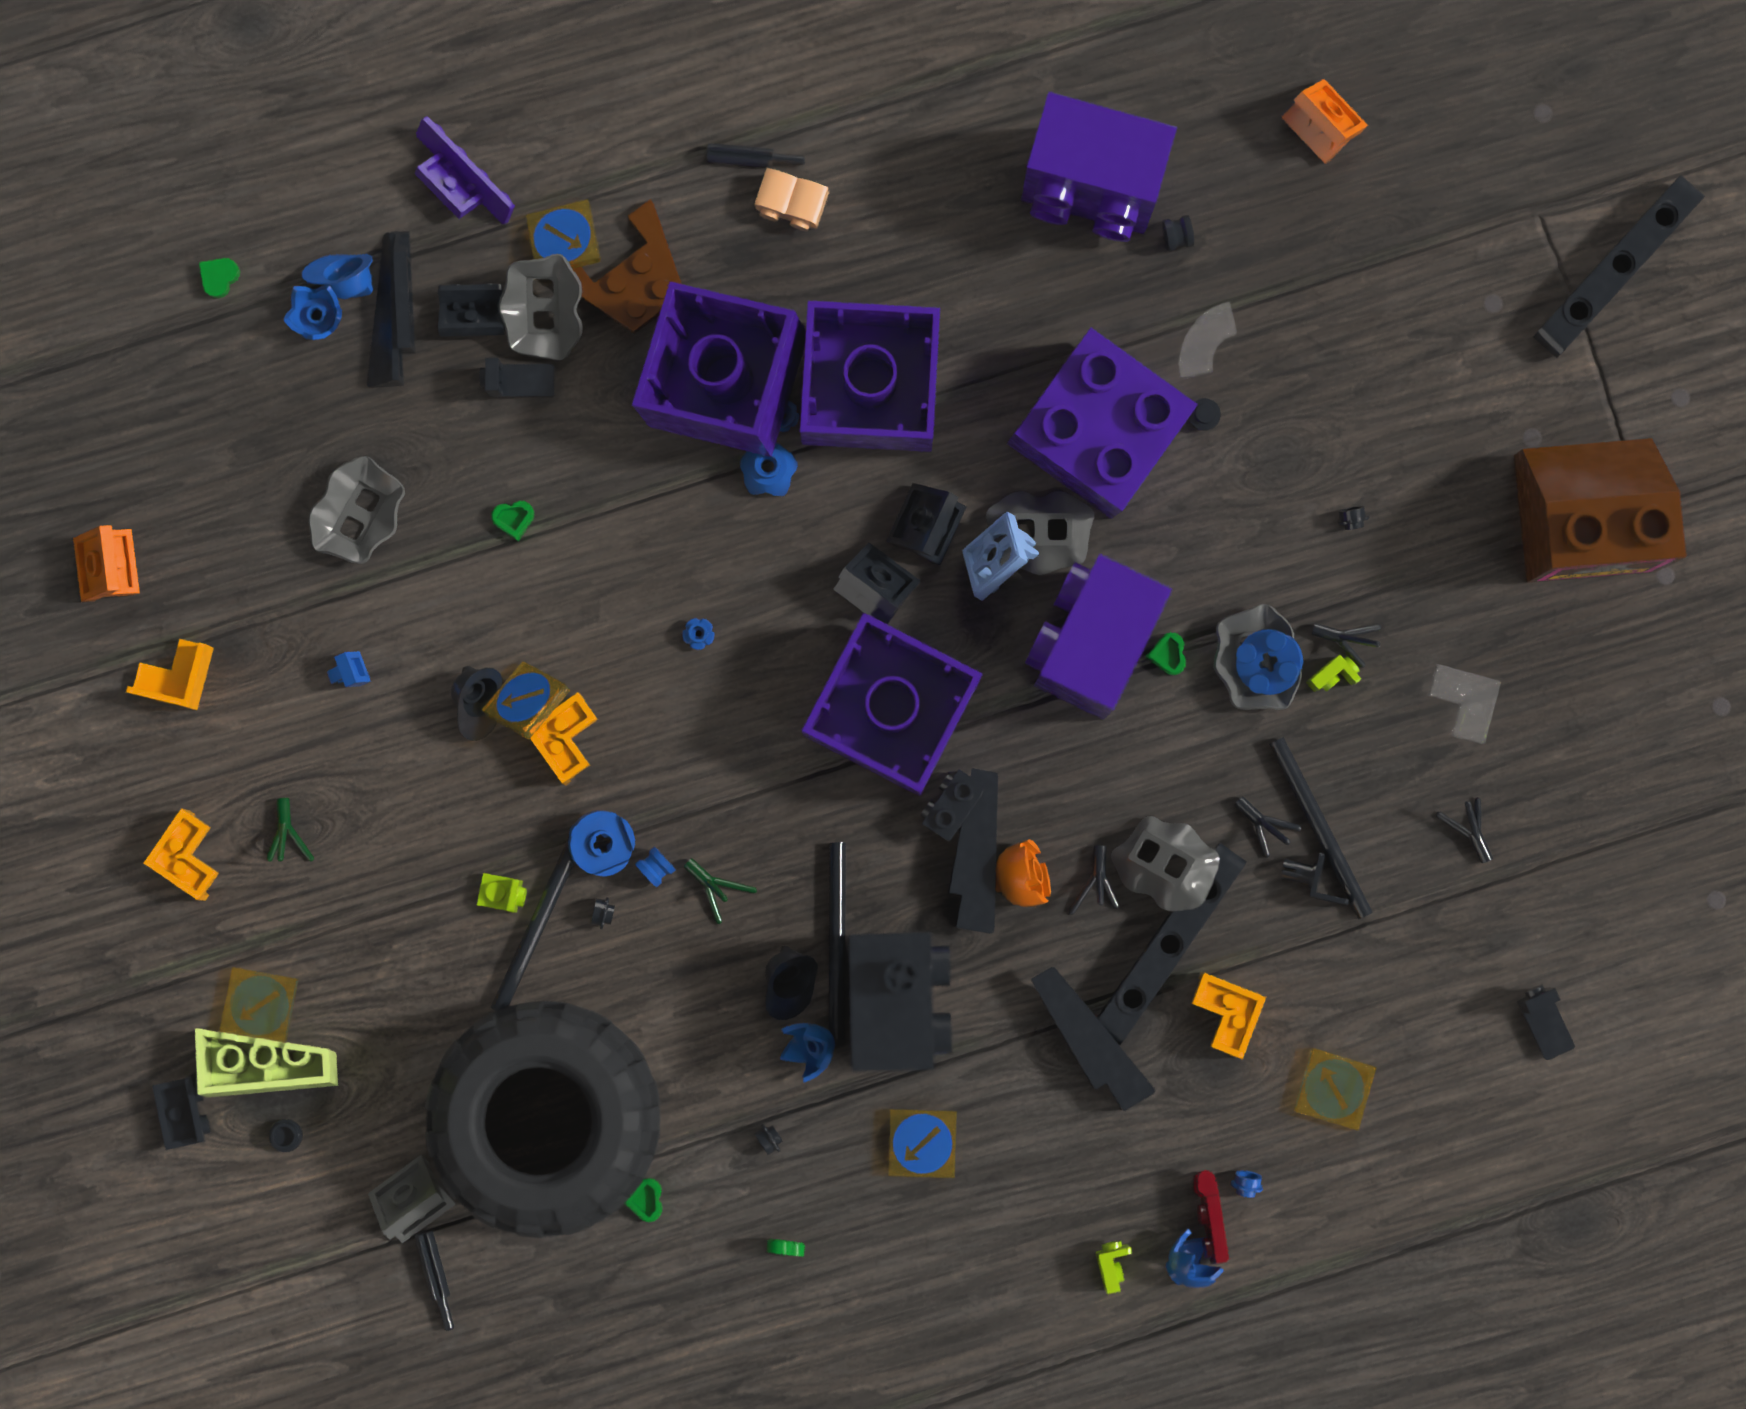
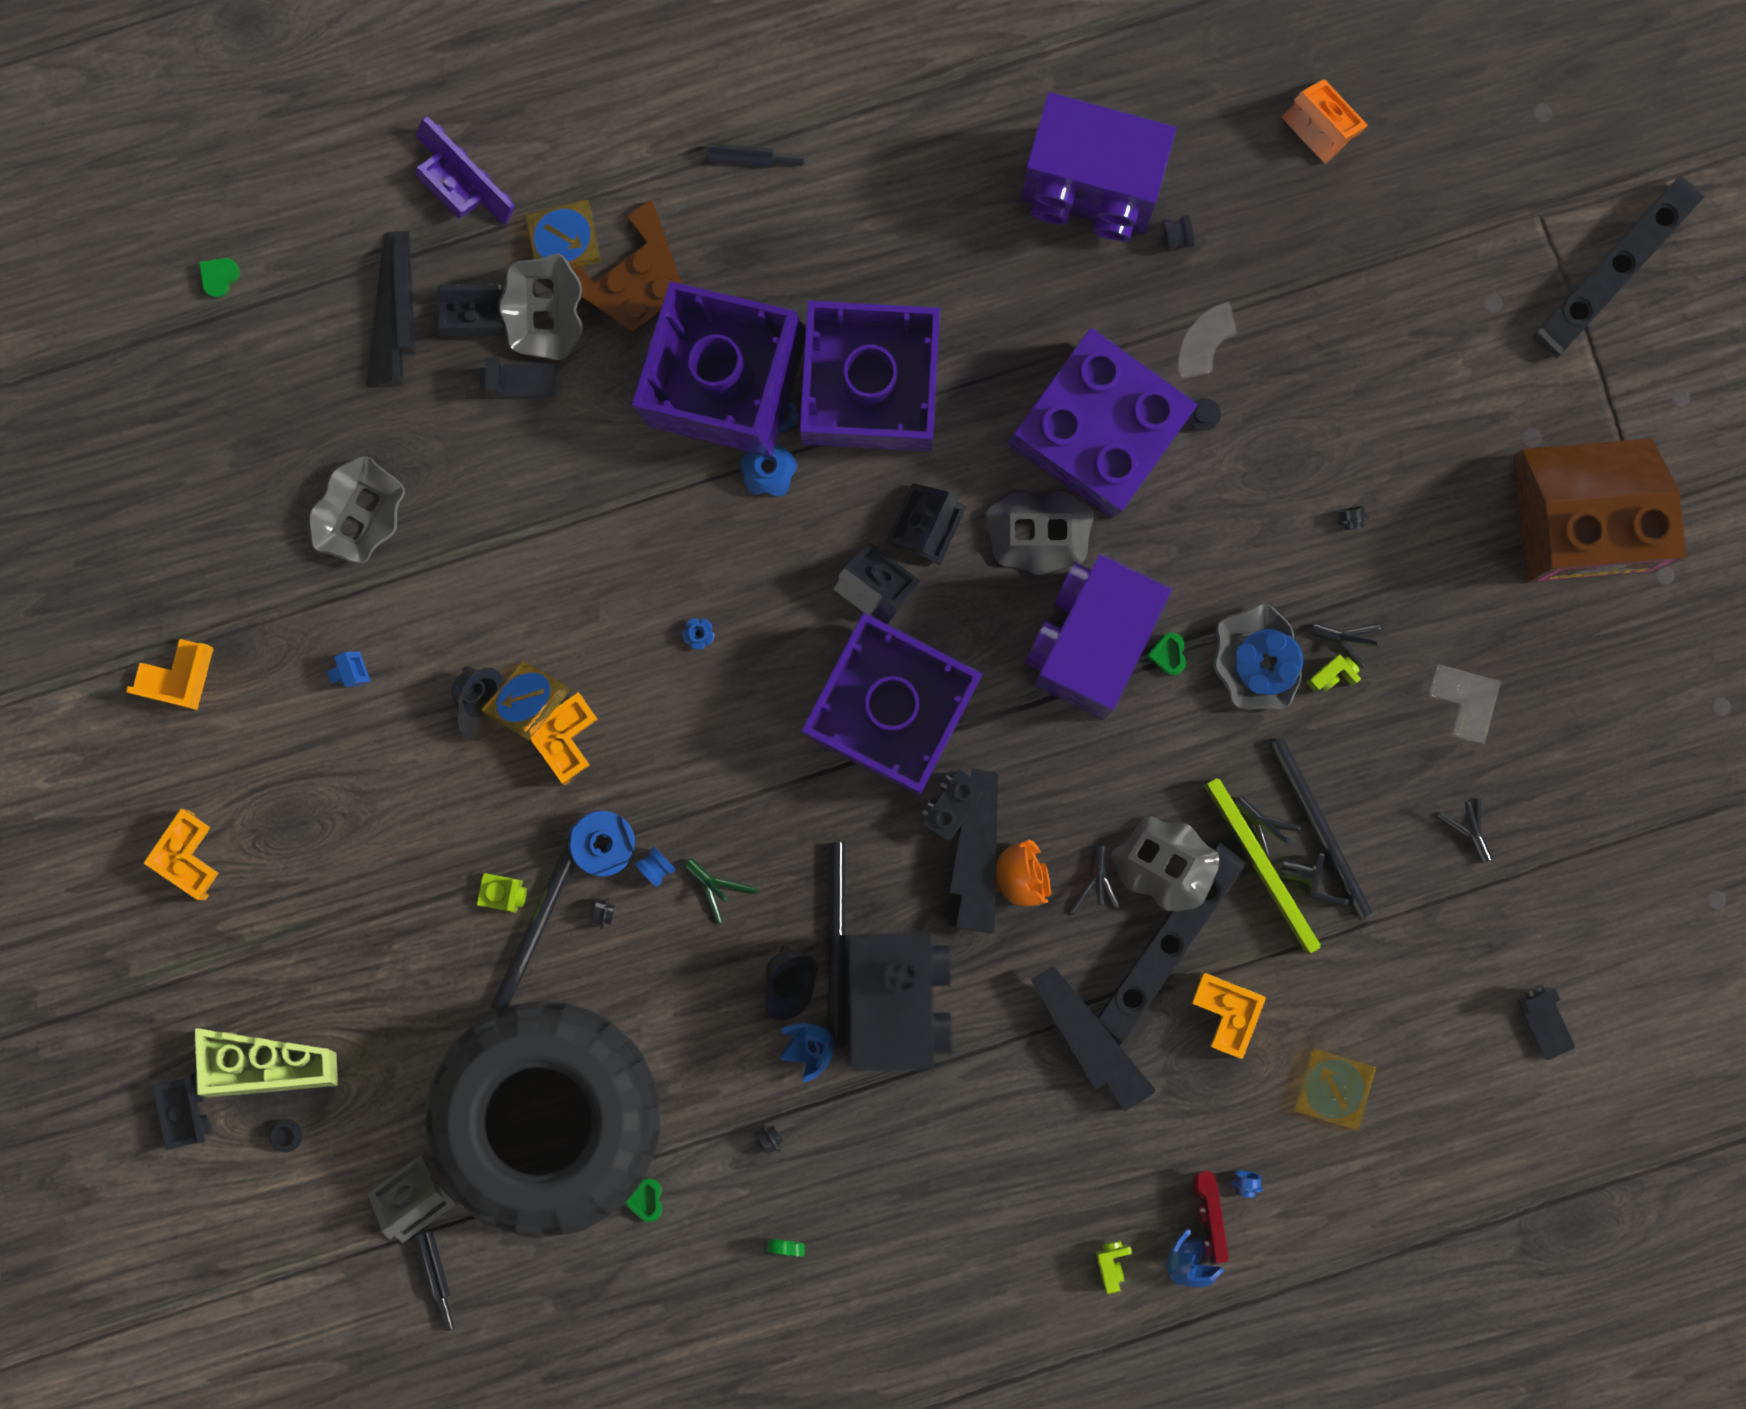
orange bracket [73,525,140,602] -> none
clear yellow tile [220,967,299,1043] -> none
dark green plant [266,798,314,862] -> none
blue piece [284,285,342,340] -> none
blue piece [302,254,373,299] -> none
green tile [491,501,535,542] -> none
light nougat brick [754,168,829,231] -> none
tile [889,1109,957,1178] -> none
light blue piece [962,512,1039,600] -> none
none -> lime tile [1204,778,1321,954]

